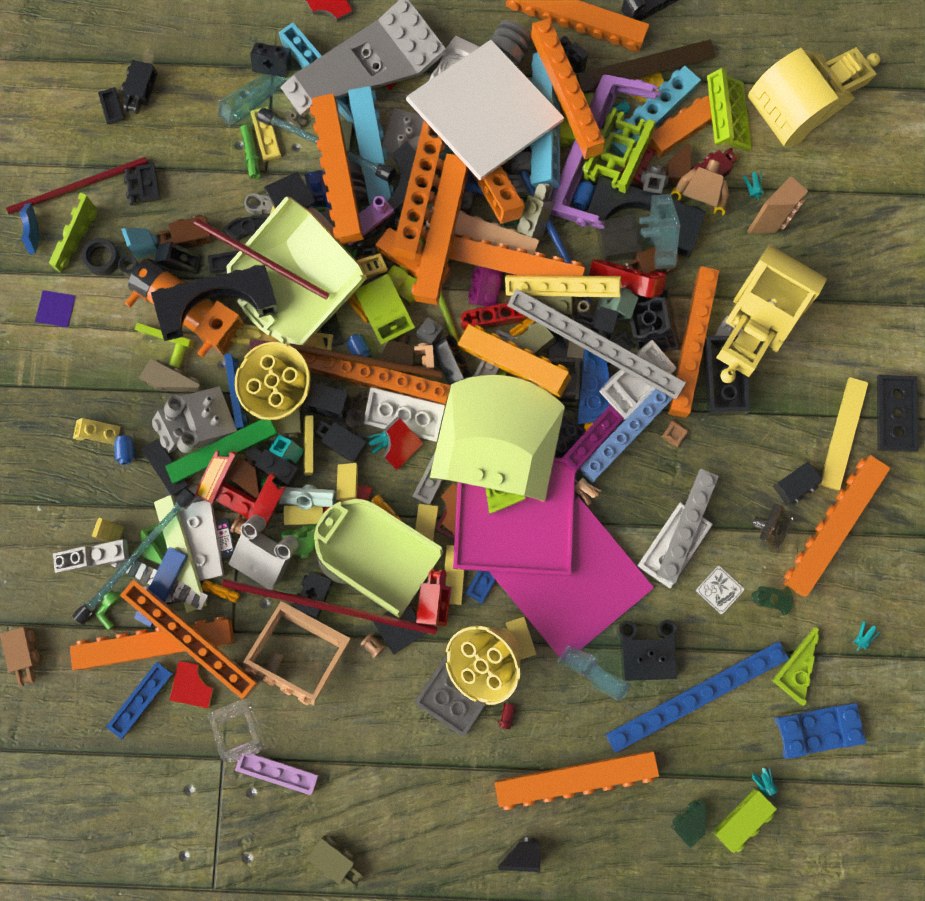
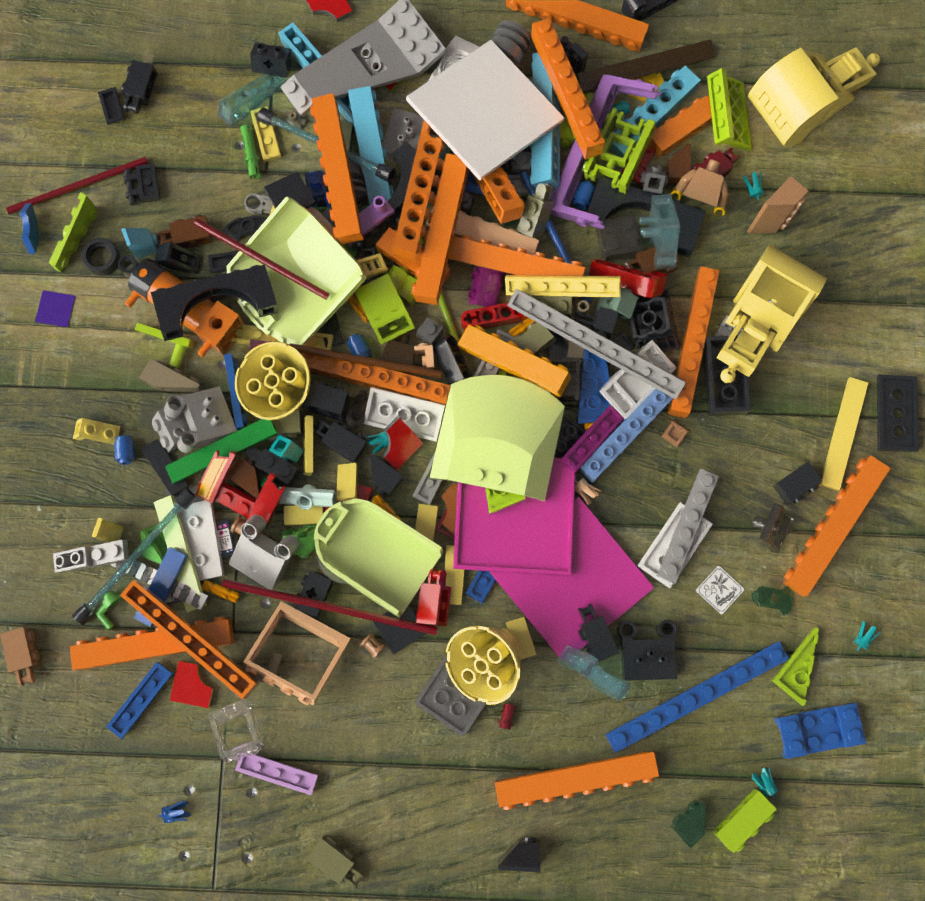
none -> blue piece [158,800,191,823]
none -> black slope [370,454,404,497]
none -> black brick [578,603,619,663]

